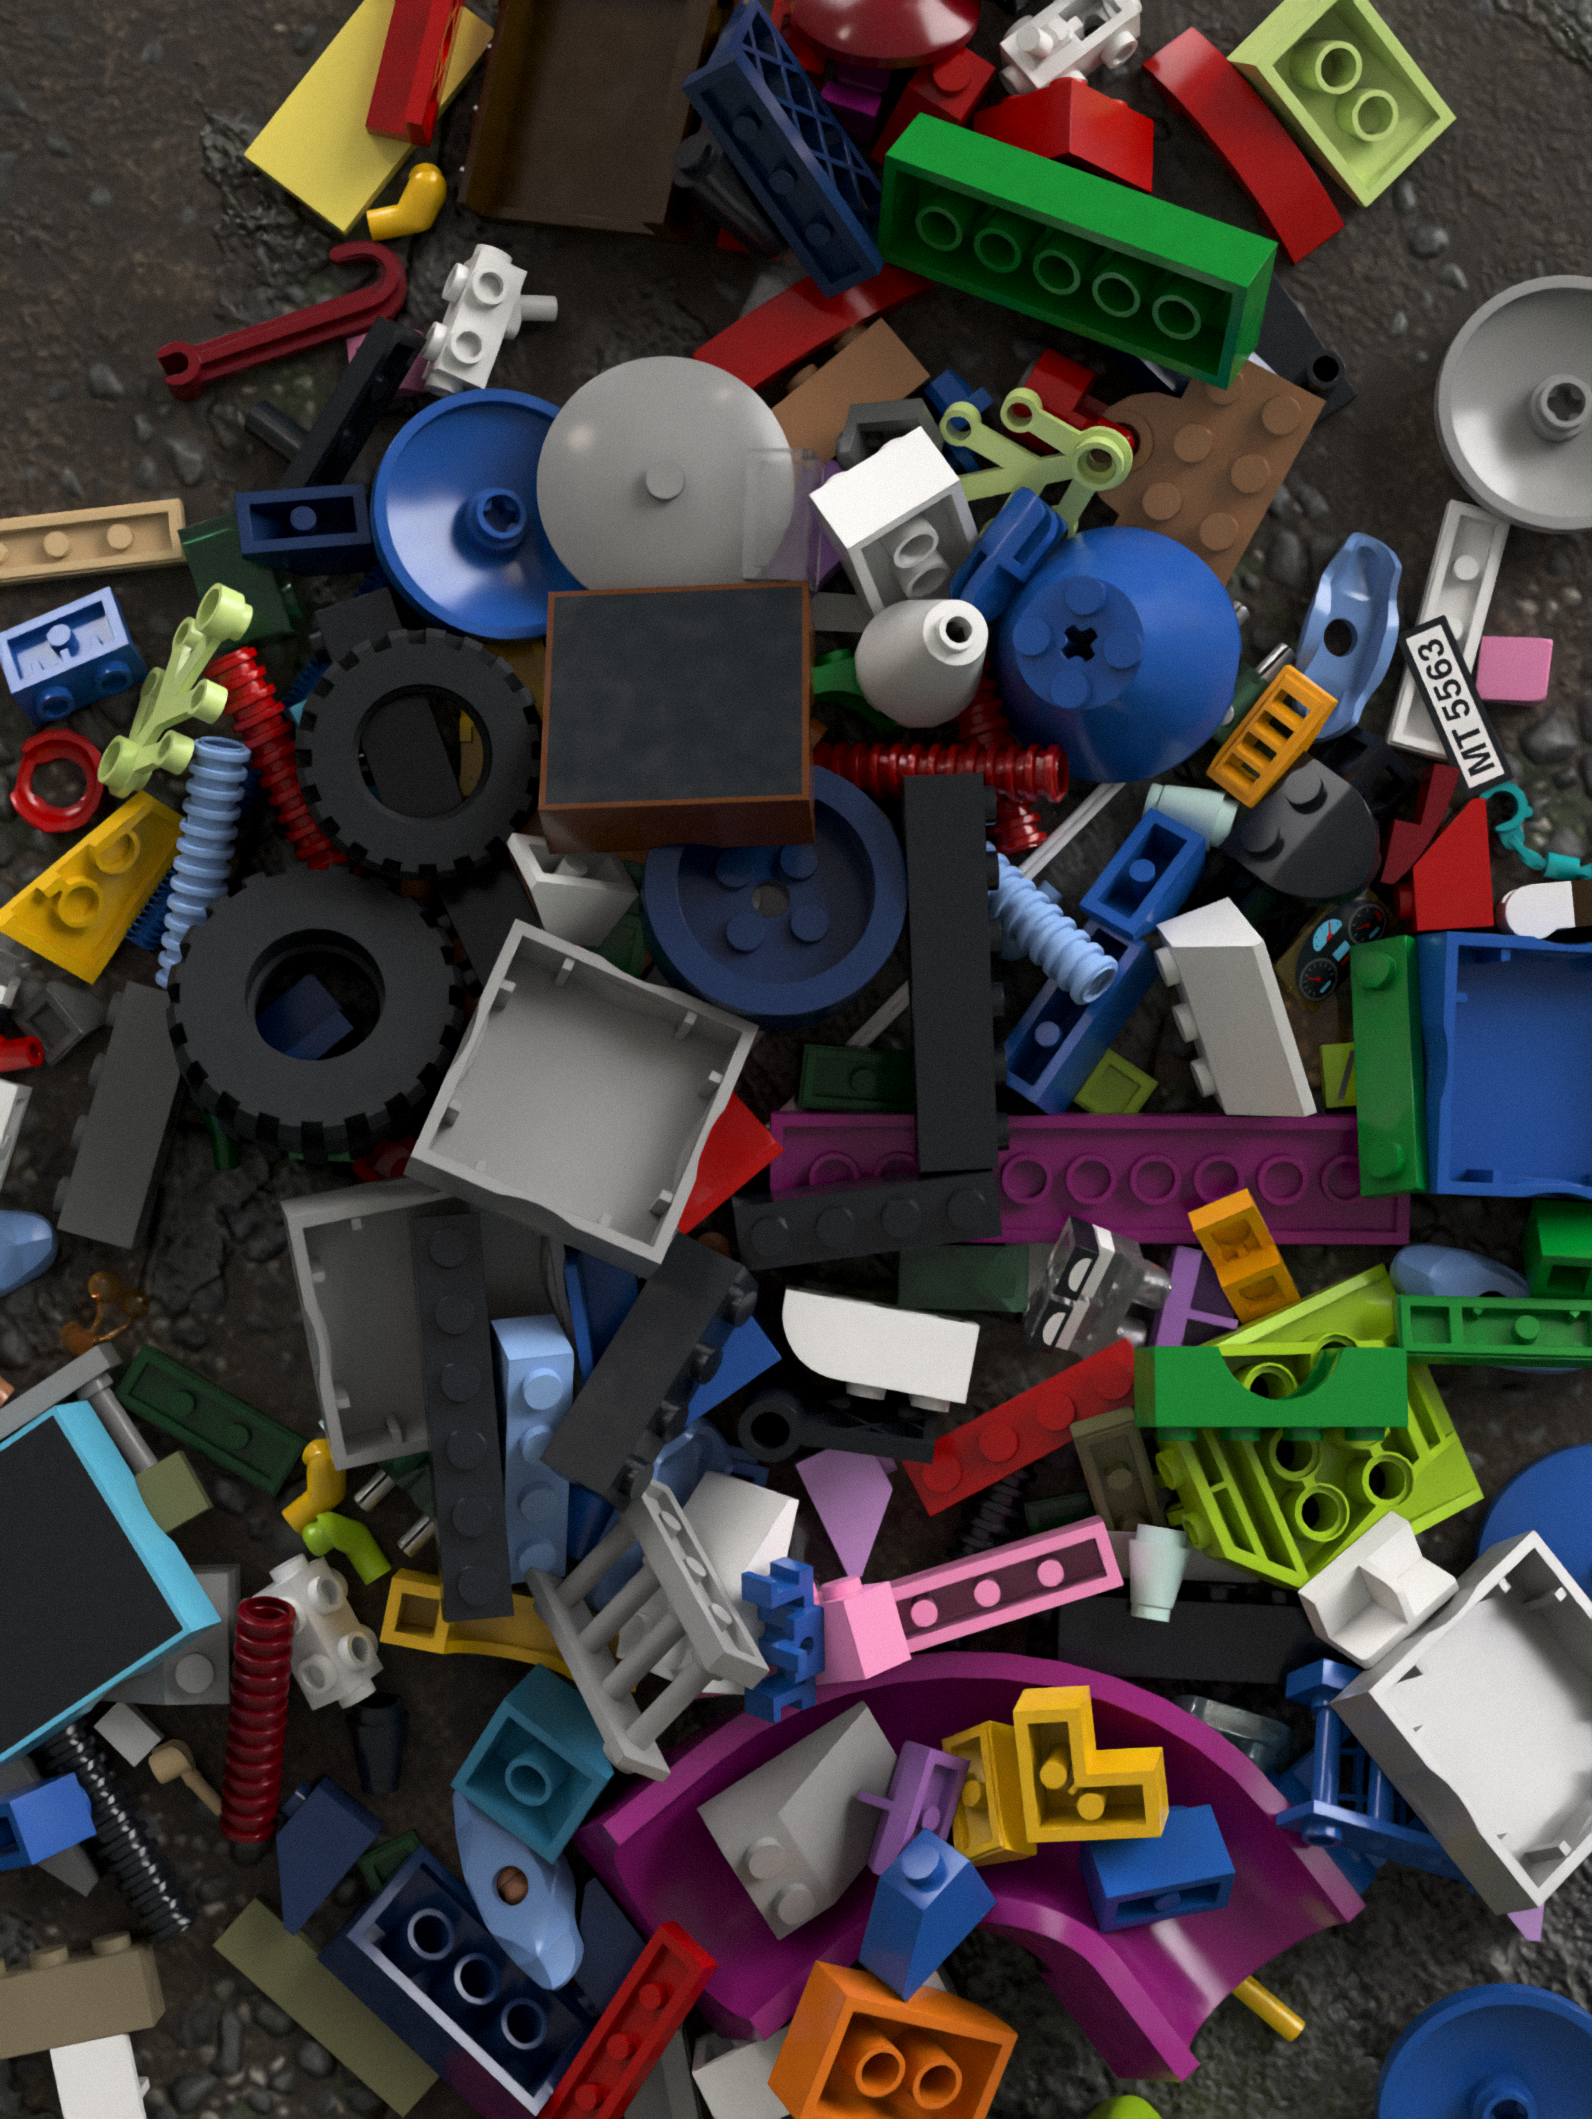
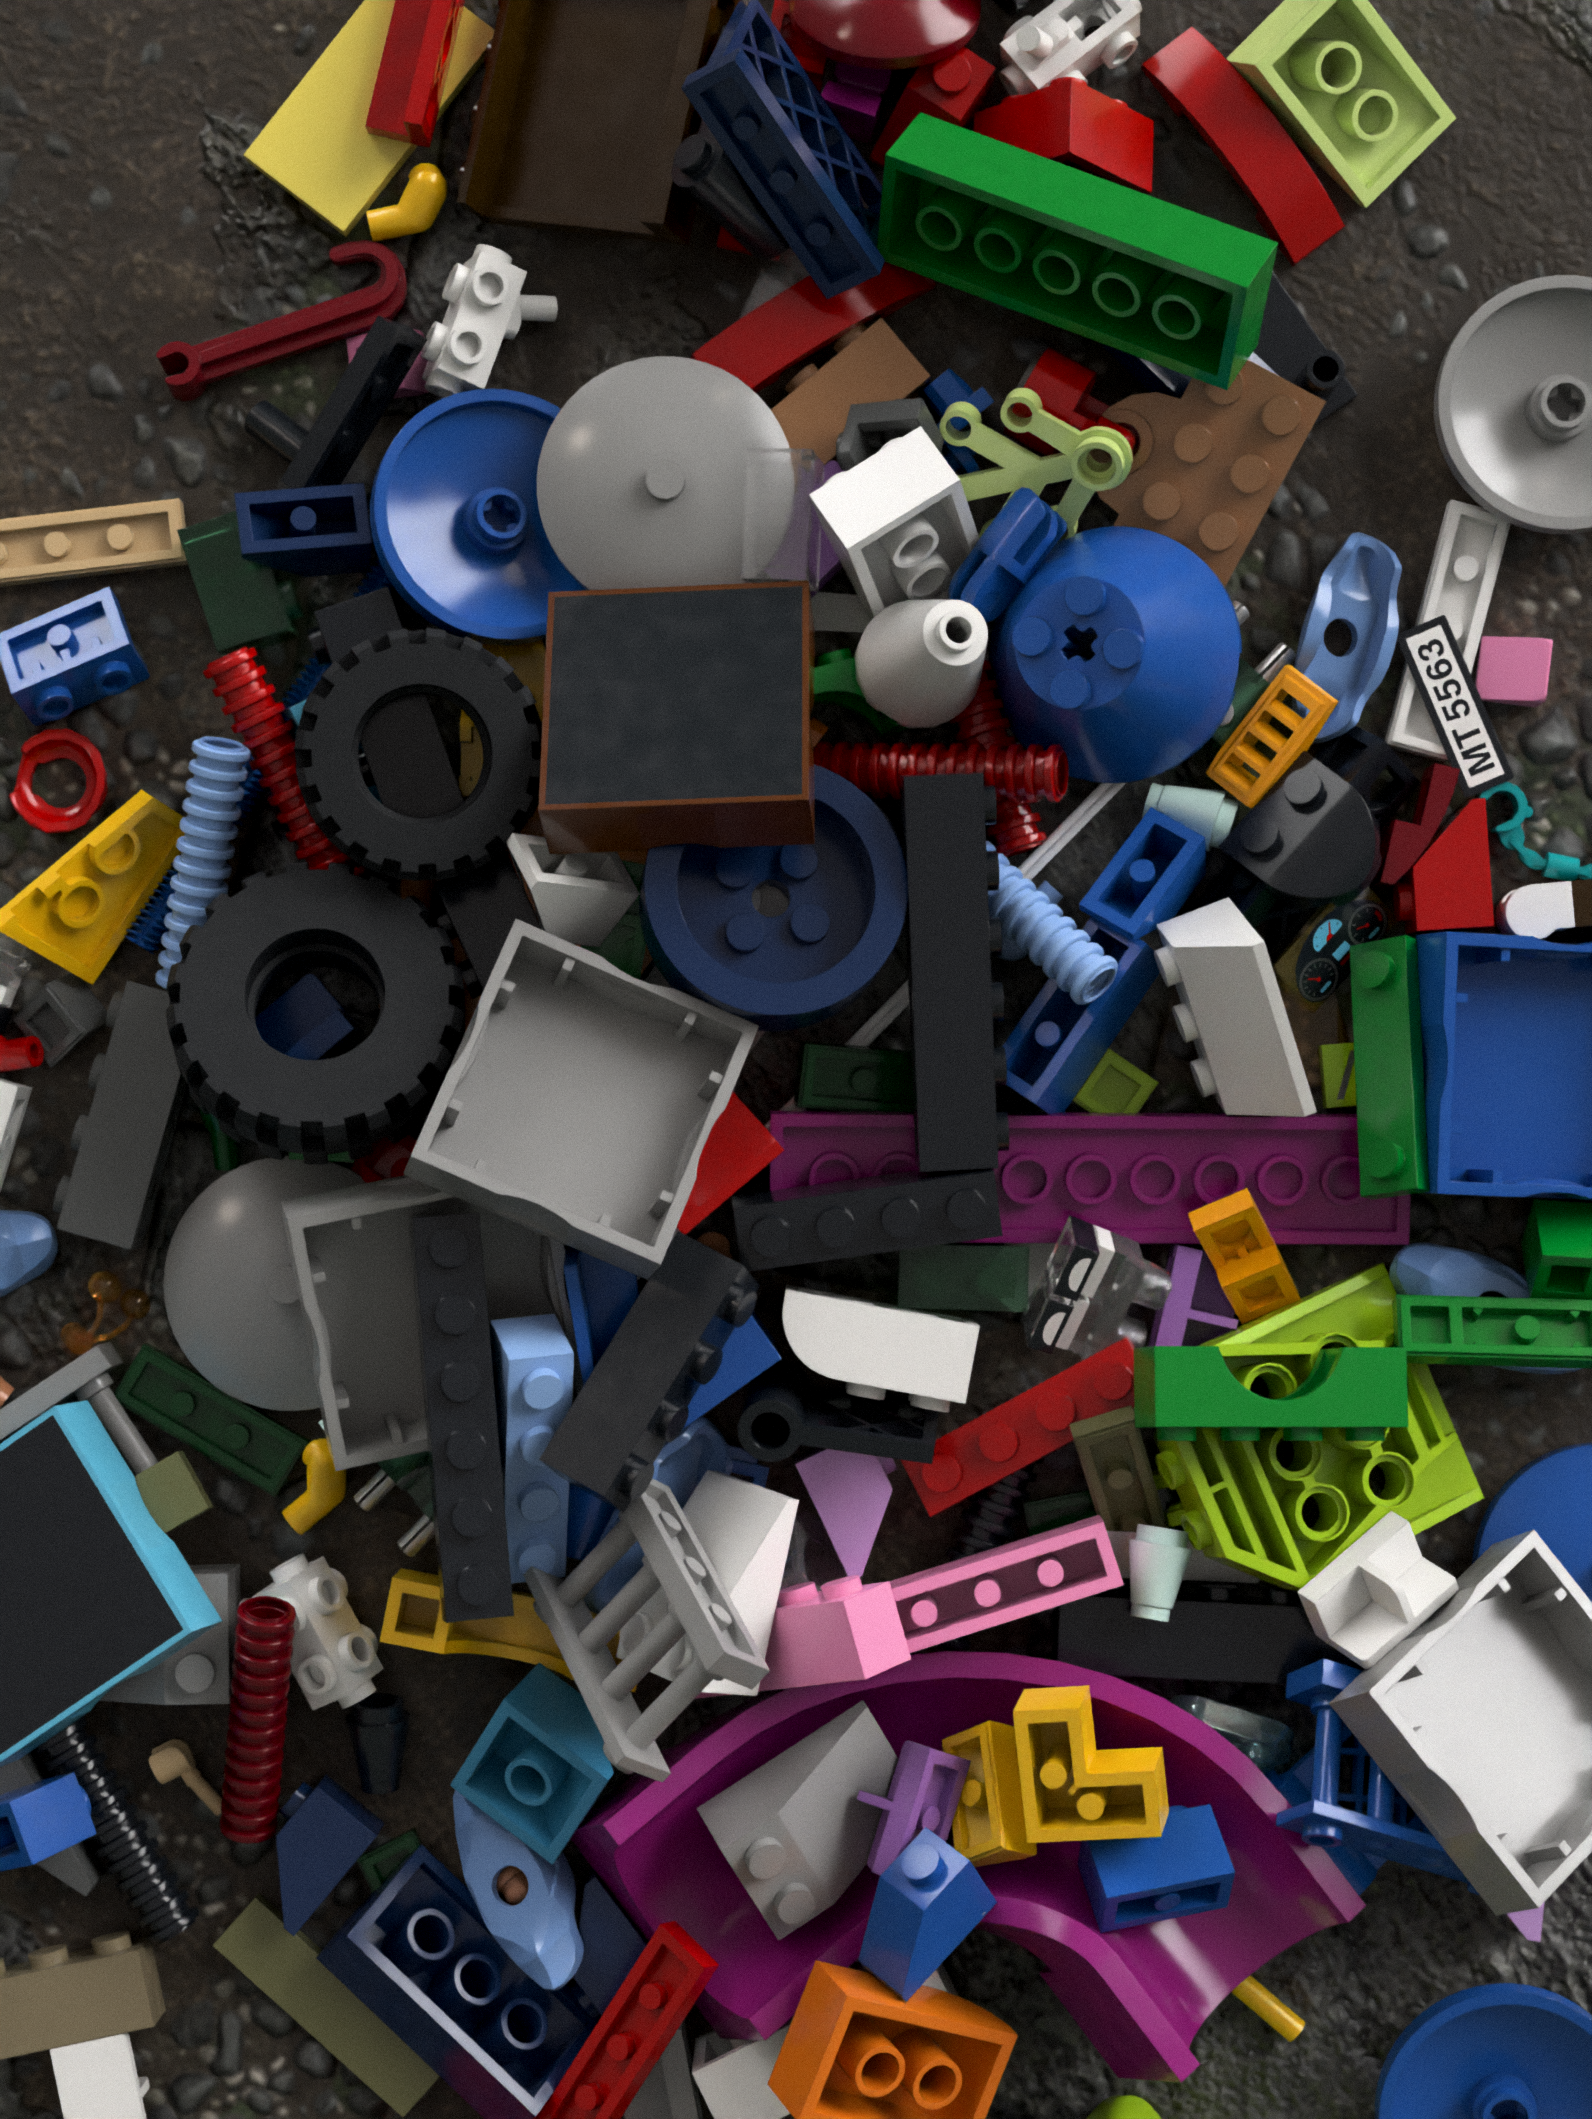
white piece [93,1702,165,1767] -> none
yellowish green plant [97,583,253,799] -> none
lime arm [302,1511,392,1585] -> none
blue piece [741,1557,825,1723] -> none
none -> light grey dish [163,1156,367,1411]

